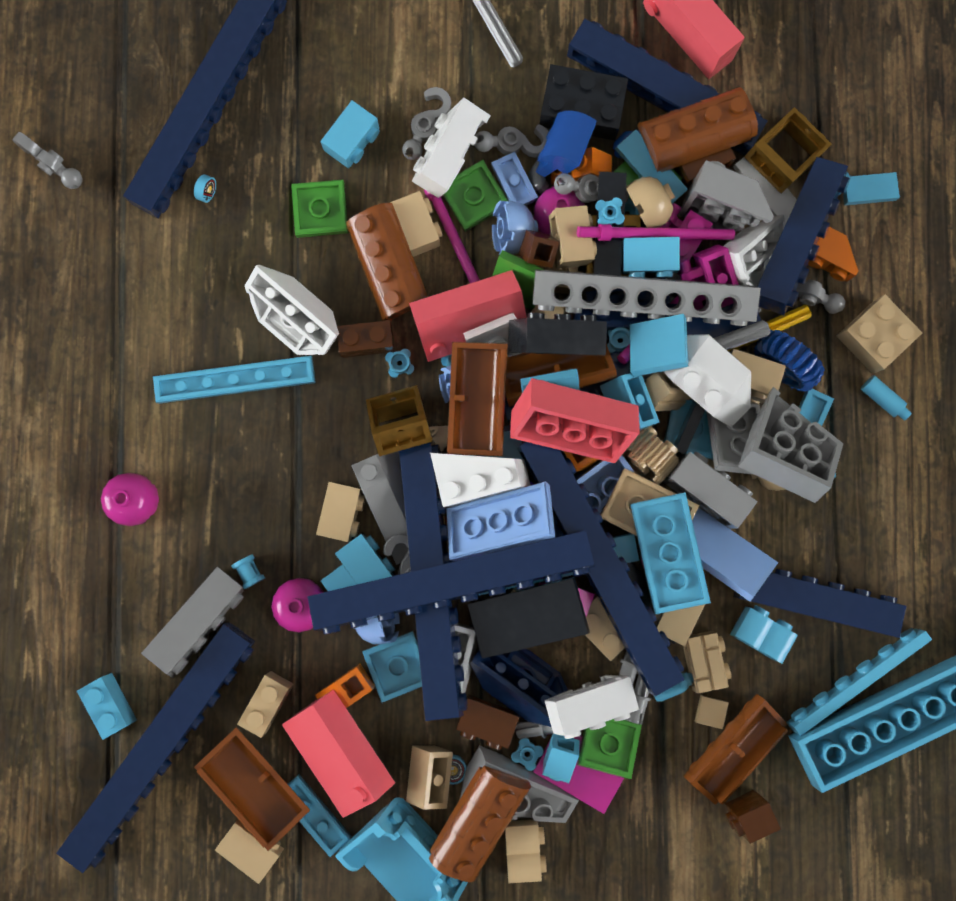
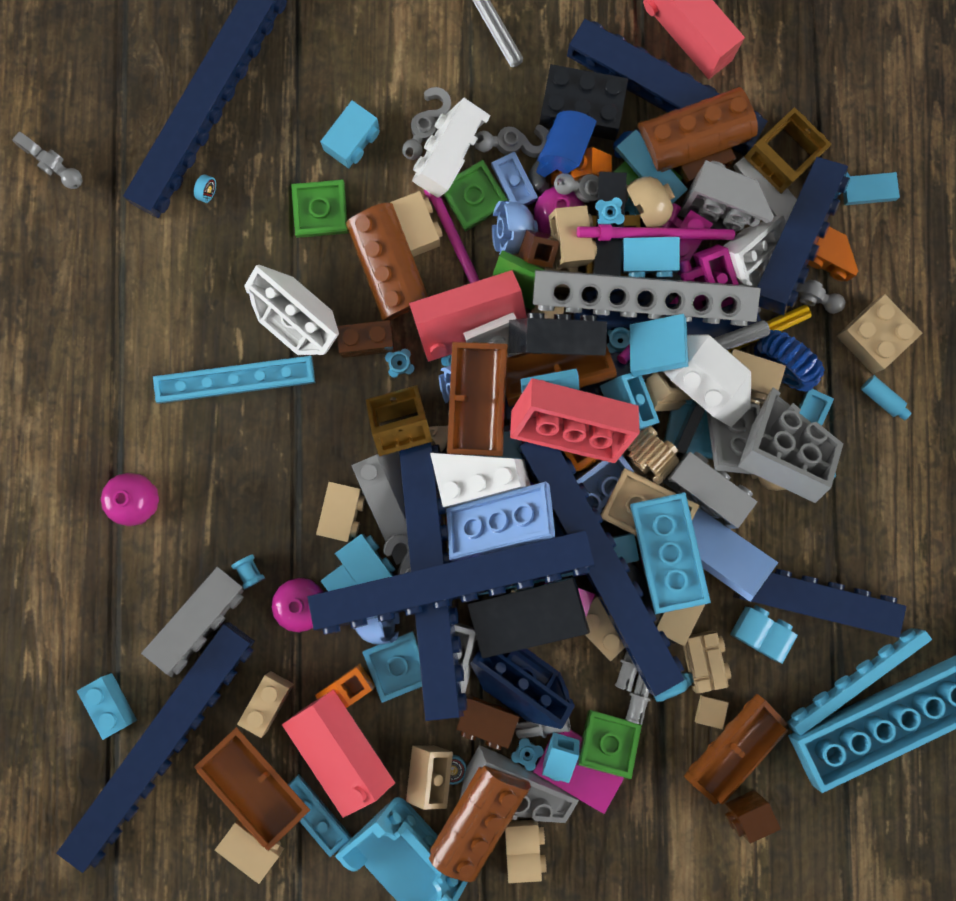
white wedge [544,675,639,739] -> none

